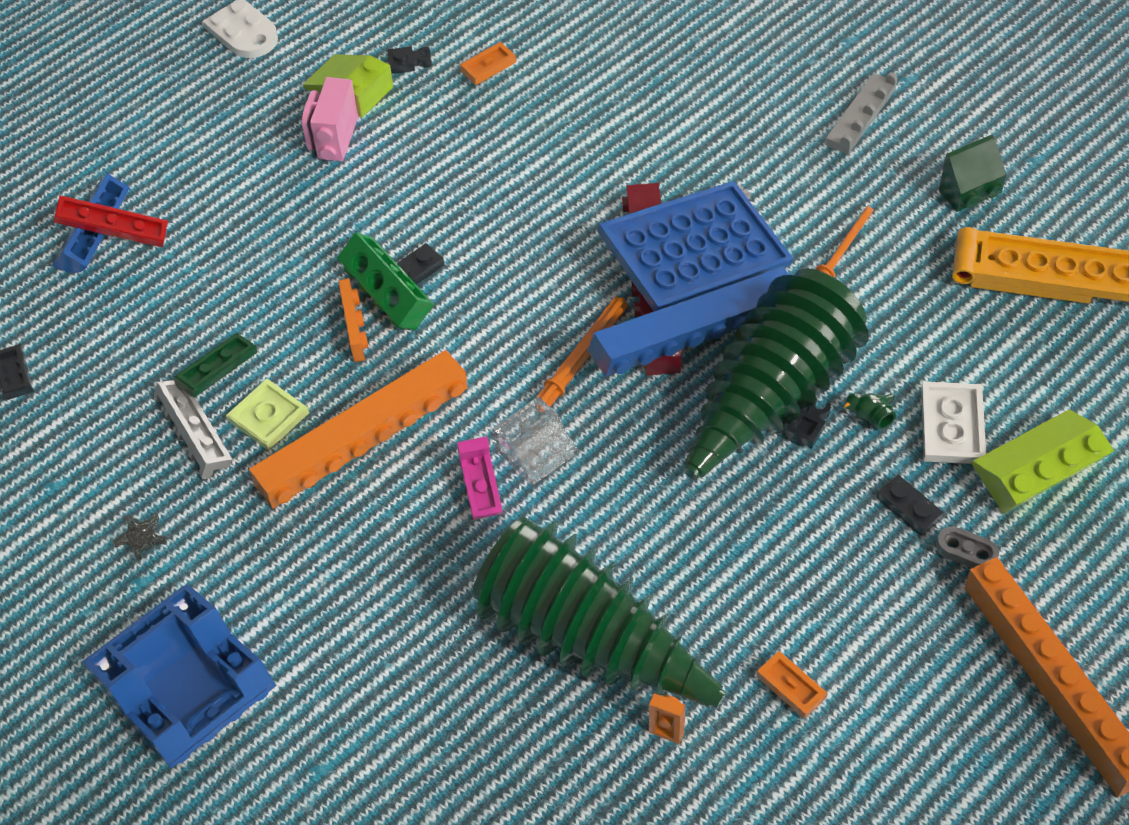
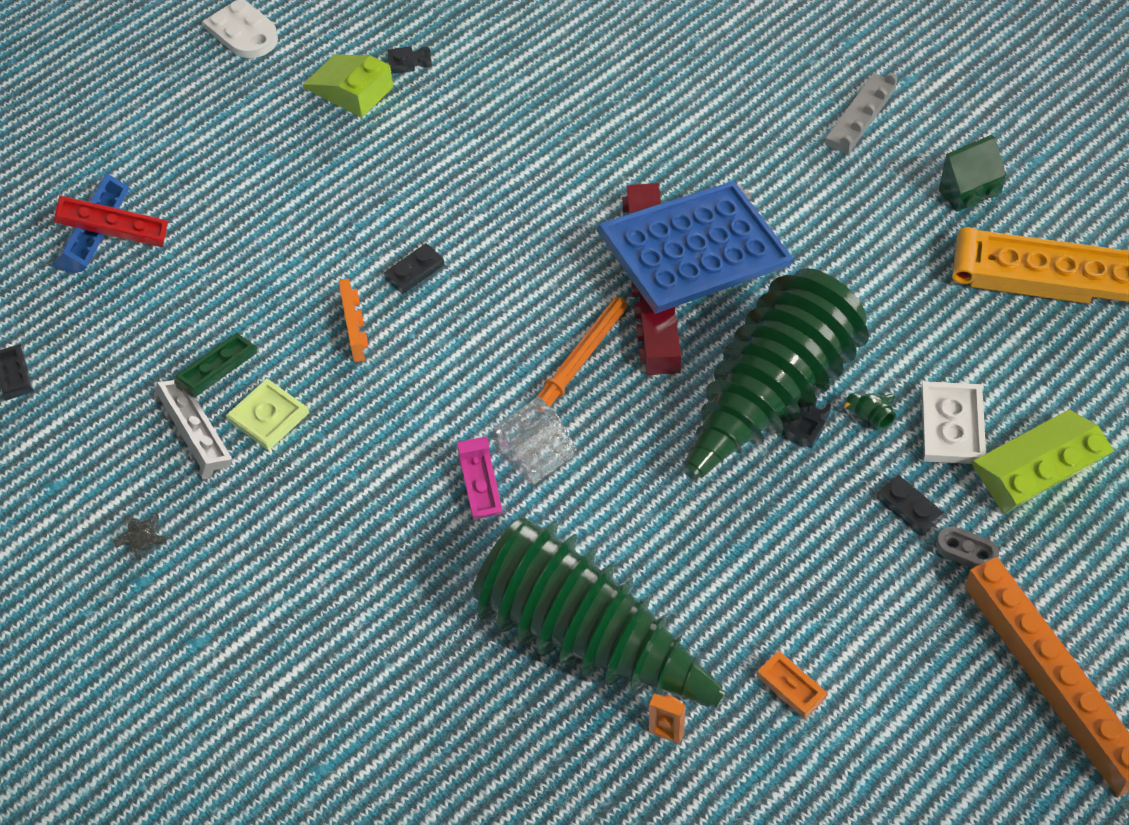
blue slope [82,584,277,769] -> none
orange brick [249,350,468,509] -> none
bright pink brick [302,77,358,161] -> none
green brick [337,232,435,330] -> none
orange plate [460,42,516,85] -> none
blue brick [588,267,789,377] -> none
orange piece [815,205,874,278] -> none

